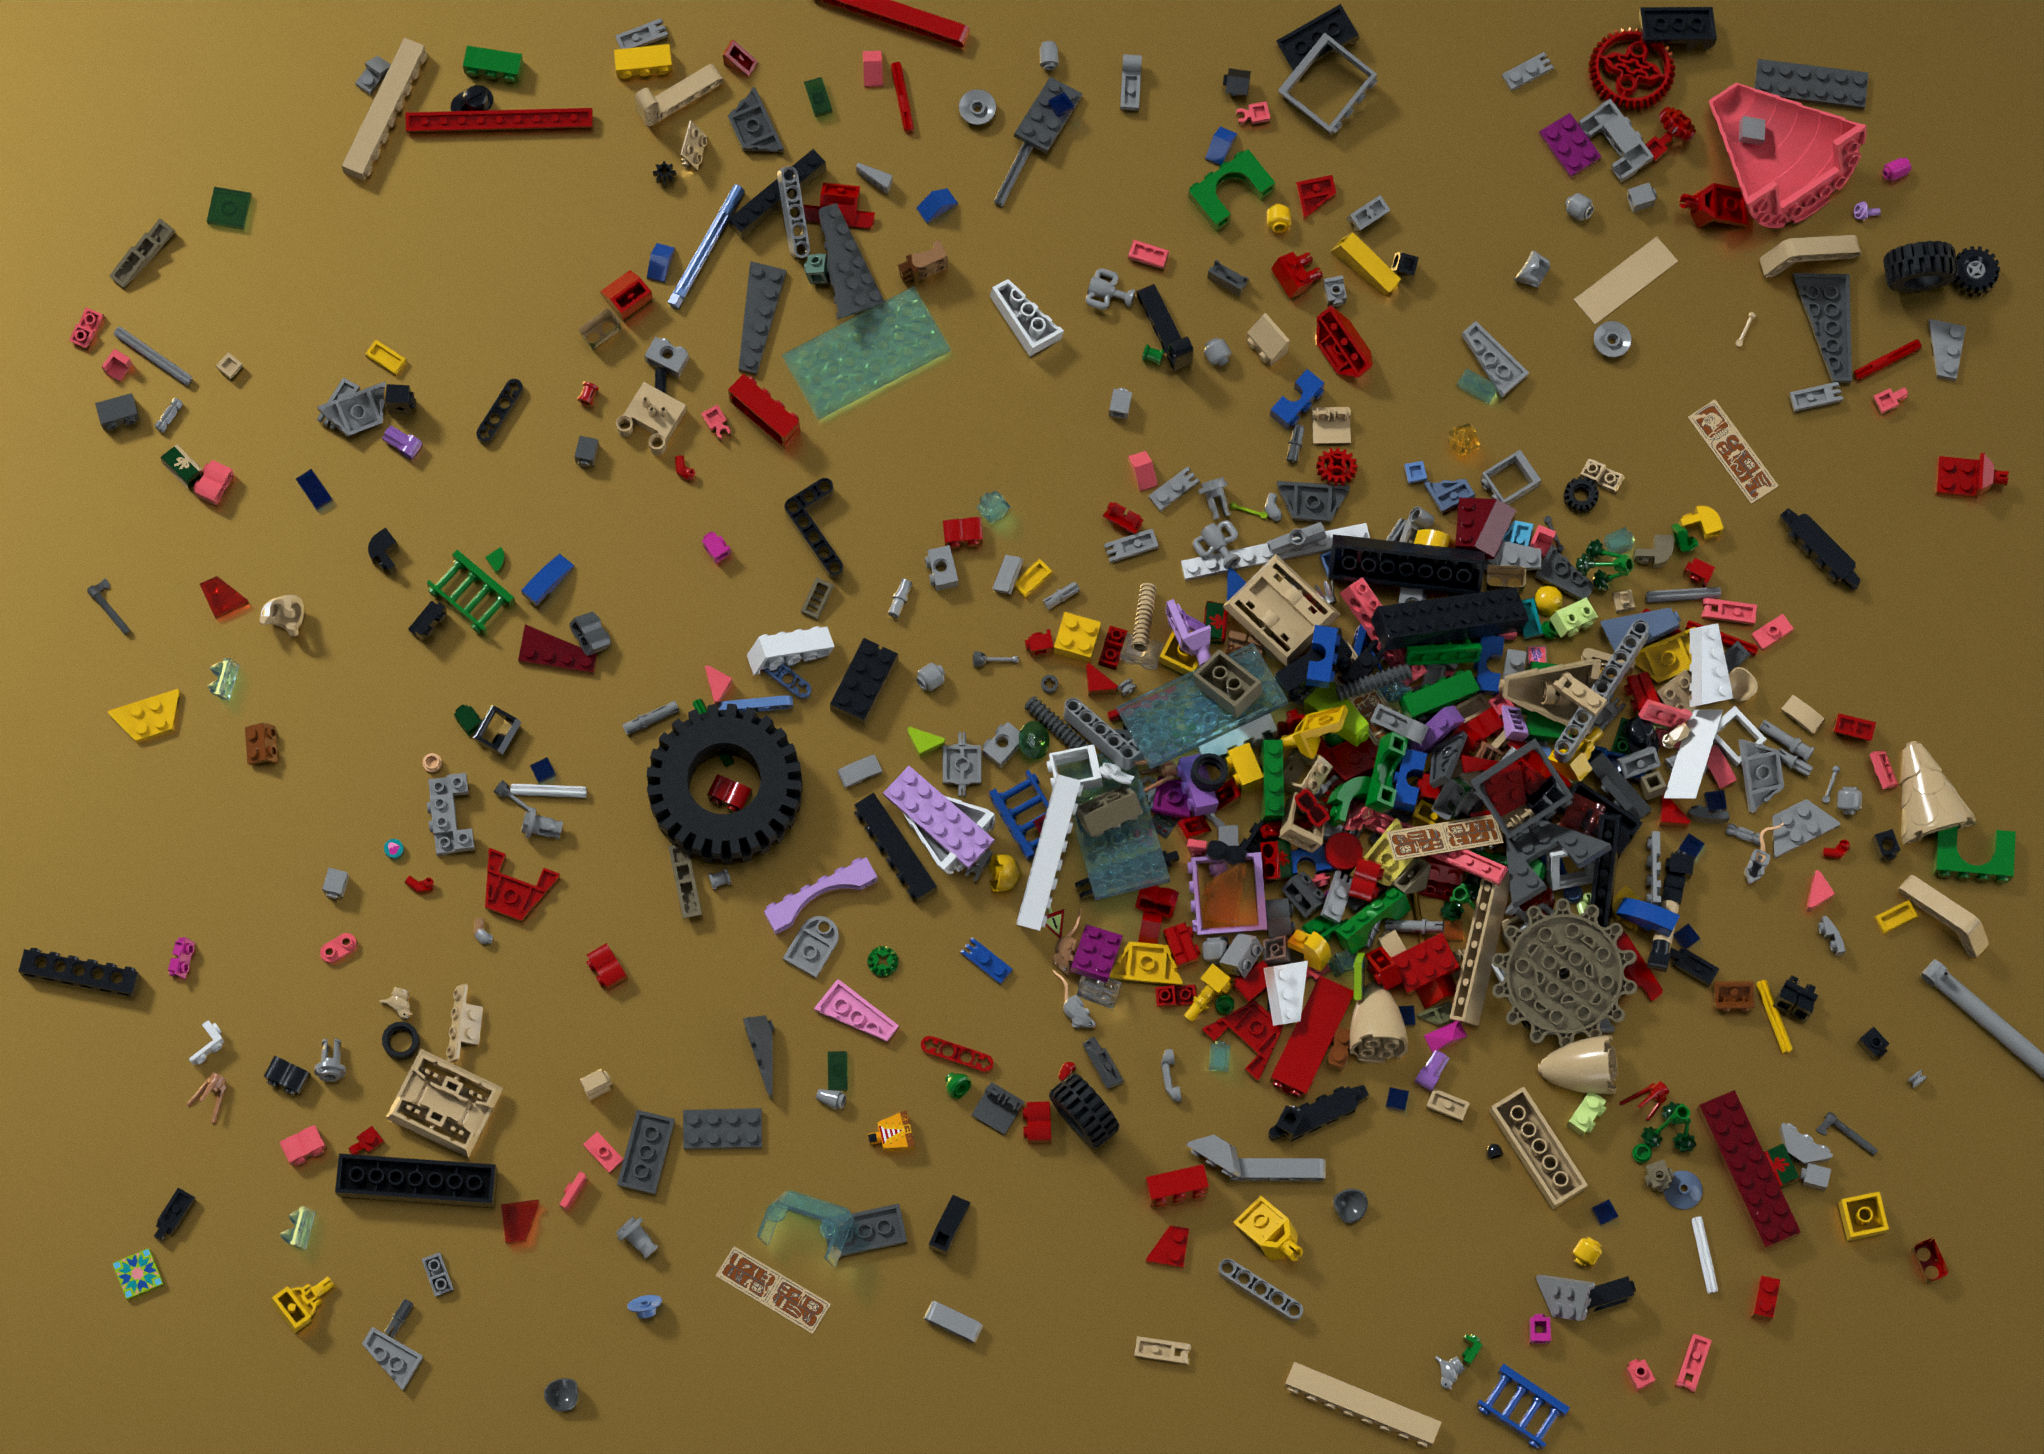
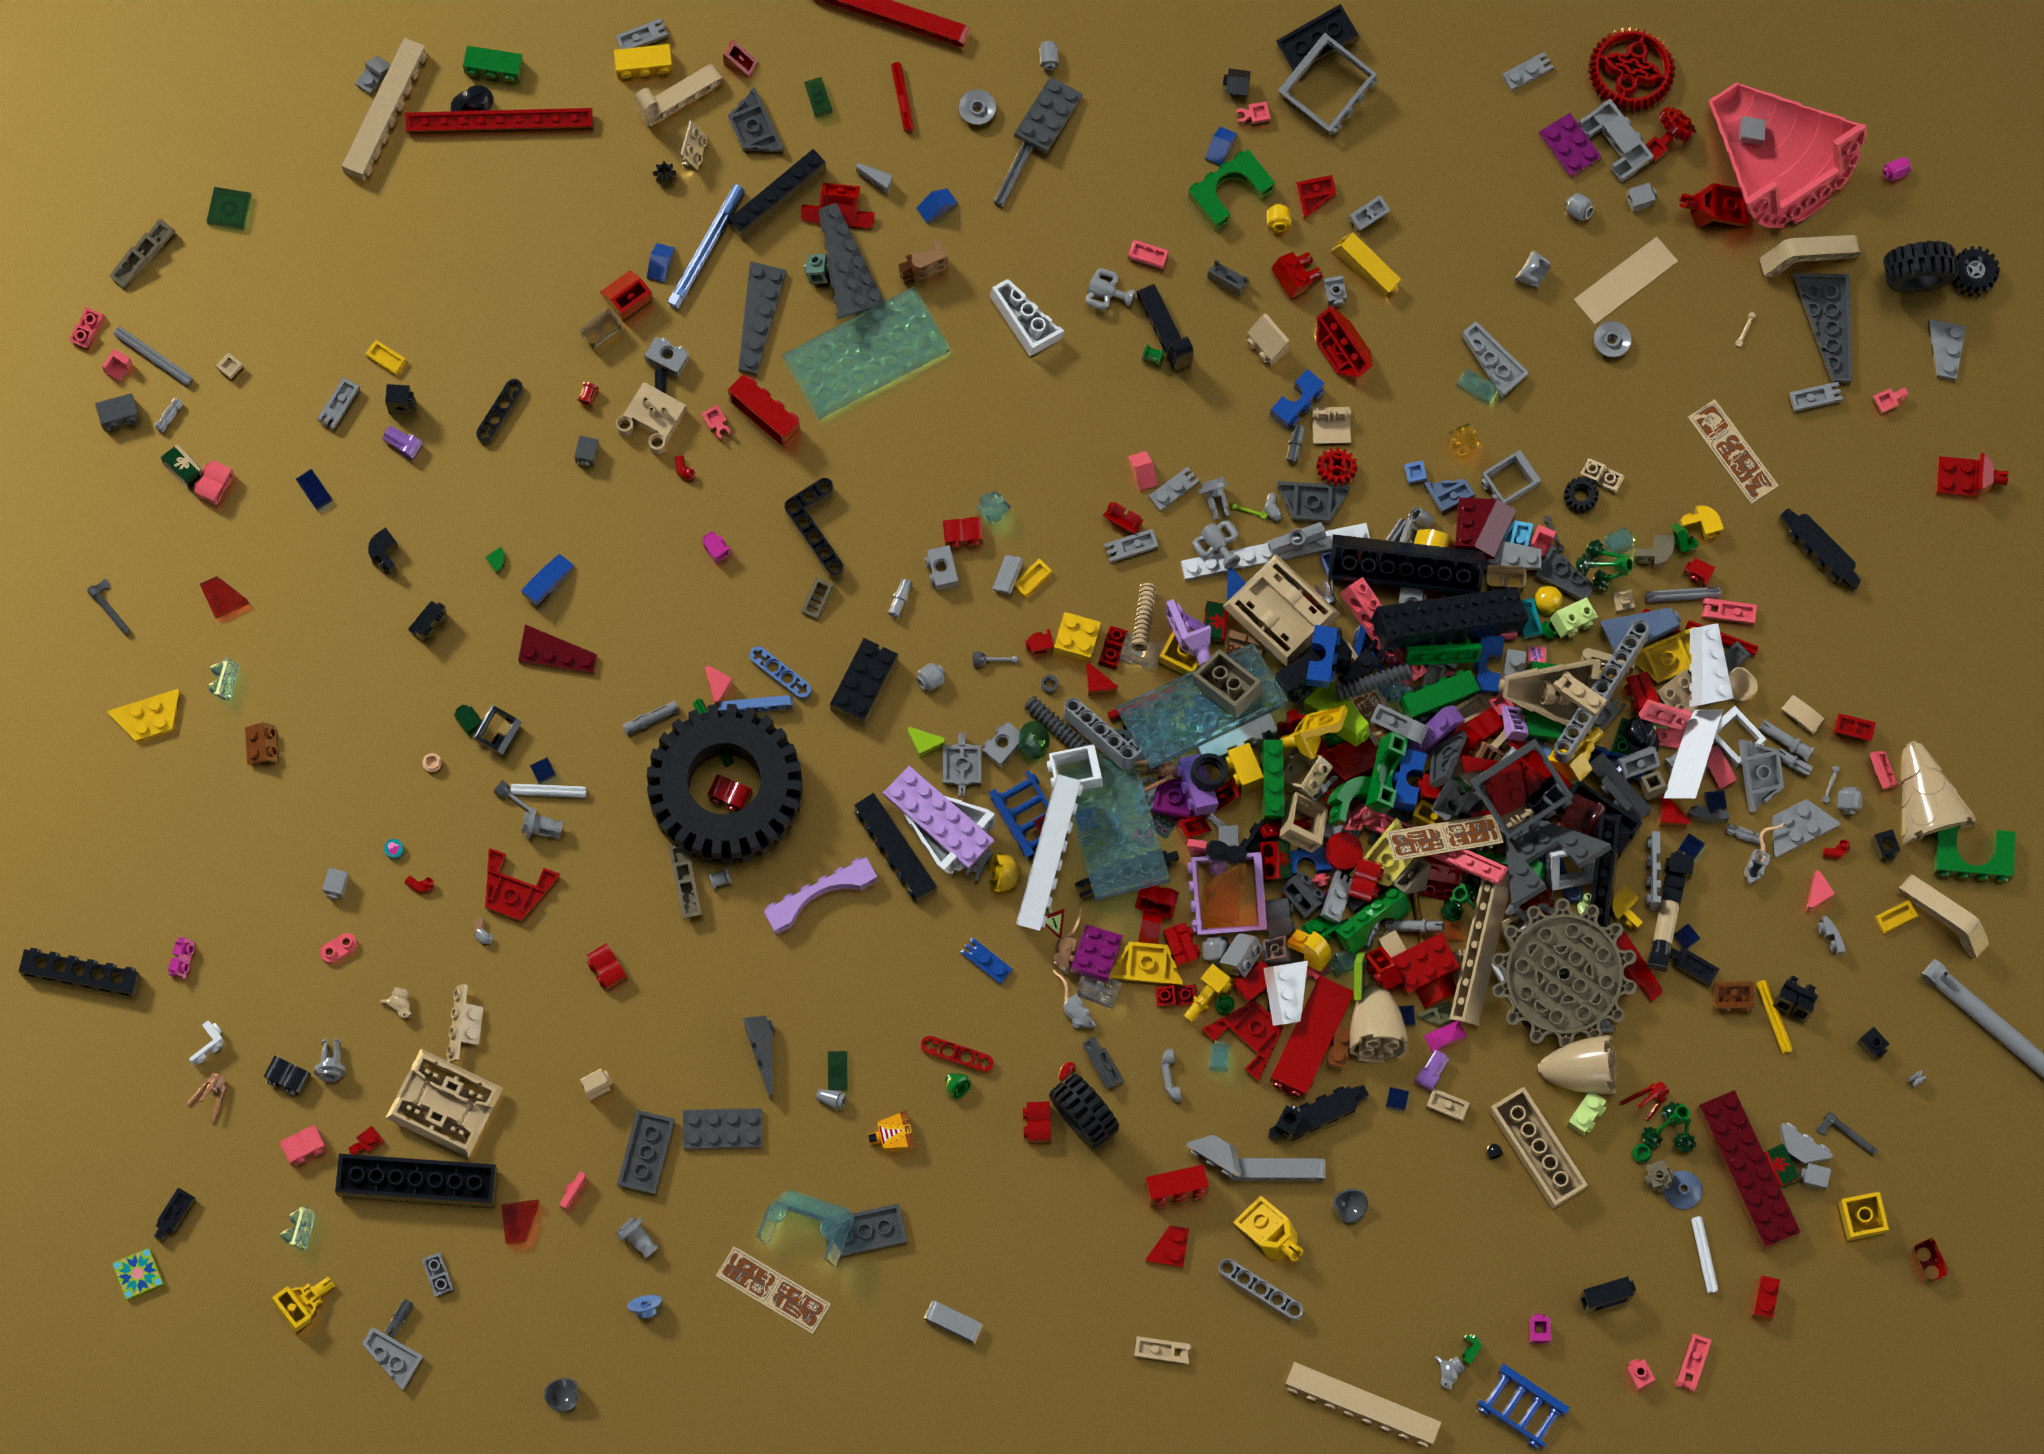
tan piece [259,594,304,636] -> none
light grey wing [317,382,386,437] -> none
black tyre [382,1021,420,1060] -> none
green fence [427,550,515,635] -> none
light grey bracket [427,773,475,856] -> none
dark grey brick [569,611,611,656] -> none
coral plate [583,1132,624,1174] -> none
white wedge [747,626,834,675] -> none
light grey beam [777,166,810,258] -> none
light grey tile [783,916,839,979] -> none
bright pink wing [814,979,899,1042] -> none
light grey slope [837,754,882,788] -> none
coral slope [863,50,883,87] -> none
green gear [867,946,898,977] -> none
black slope [929,1195,971,1256] -> none
dark grey hinge [971,1082,1025,1135] -> none
light grey axle [1043,582,1080,610] -> none
clear blue tile [1048,92,1074,118] -> none
dark tan slope [1076,784,1143,837] -> none
white plate [1099,763,1135,784] -> none
light grey brick [1109,388,1132,419] -> none
light grey bush [1118,678,1137,696] -> none
light grey plate [1120,54,1142,111] -> none
light grey head [1204,337,1232,367] -> none
red brick [1294,788,1330,827] -> none
black brick [1391,252,1419,276] -> none
light grey wing [1536,1274,1595,1321] -> none
yellow head [1573,1236,1602,1267] -> none
clear blue tile [1591,1199,1618,1226] -> none
blue slope [1616,897,1680,937] -> none
black hinge [1639,7,1717,50] -> none
tan arm [1662,722,1692,749] -> none
coral plate [1751,614,1794,650] -> none
dark grey plate [1754,59,1869,110] -> none
lavender plate [1854,201,1881,220] -> none
red axle [1854,339,1922,380] -> none

